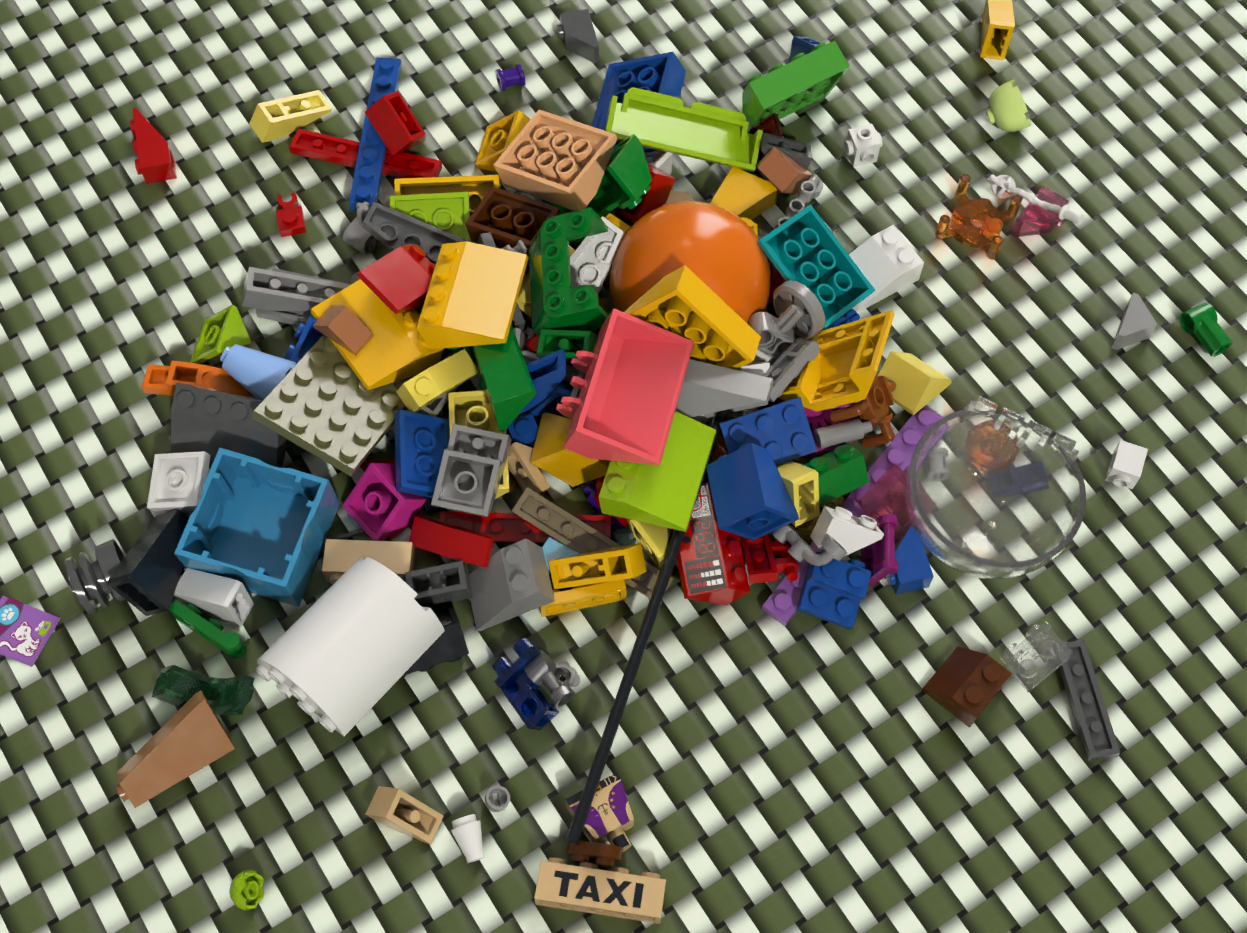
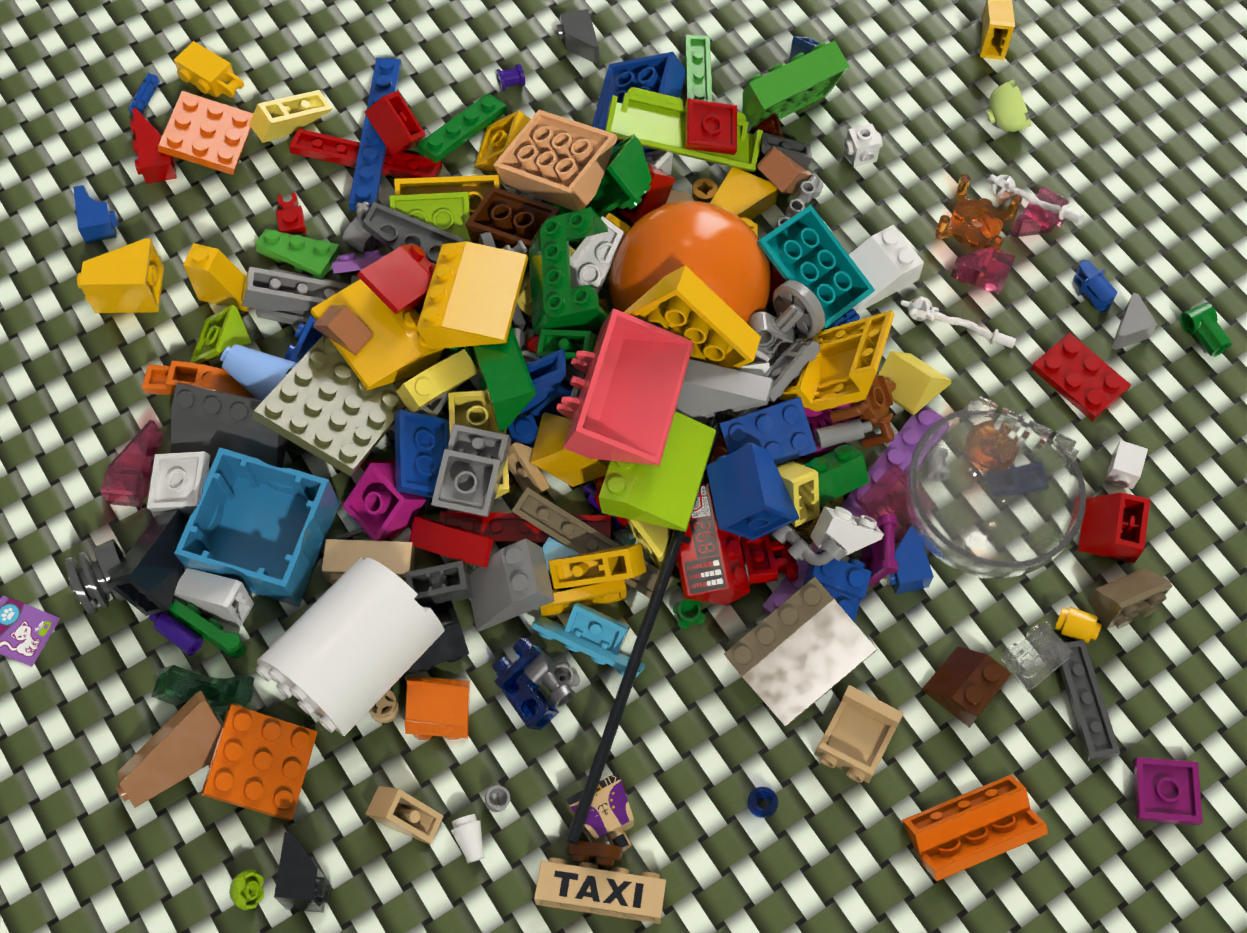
none -> blue arch [73,185,119,243]
none -> yellow slope [77,238,164,313]
none -> clear pink slope [100,420,163,507]
none -> blue axle [128,73,160,115]
none -> dark purple cylinder [149,612,203,656]
none -> plate [158,91,253,175]
none -> yellow brick [174,41,244,98]
none -> yellow slope [183,243,250,312]
none -> orange plate [201,704,318,821]
none -> bright green wing [255,229,340,280]
none -> black slope [274,832,332,913]
none -> medium lavender plate [332,249,387,274]
none -> tan wheel [369,689,399,723]
none -> orange slope [405,676,470,740]
none -> green plate [418,93,506,163]
none -> medium azure bracket [531,602,645,677]
none -> green plate [673,599,706,629]
none -> bright green plate [685,35,712,102]
none -> red plate [685,98,737,155]
none -> pearl gold wheel [692,178,718,203]
none -> slope [724,577,877,727]
none -> clear blue plate [747,787,778,818]
none -> tan panel [814,685,904,784]
none -> white piece [900,296,1016,348]
none -> orange slope [902,775,1048,881]
none -> clear pink slope [950,247,1015,294]
none -> red plate [1031,332,1131,422]
none -> yellow brick [1055,607,1102,644]
none -> blue arm [1073,260,1117,312]
none -> red slope [1077,492,1151,563]
none -> dark tan slope [1088,568,1173,630]
none -> magenta plate [1133,757,1203,826]

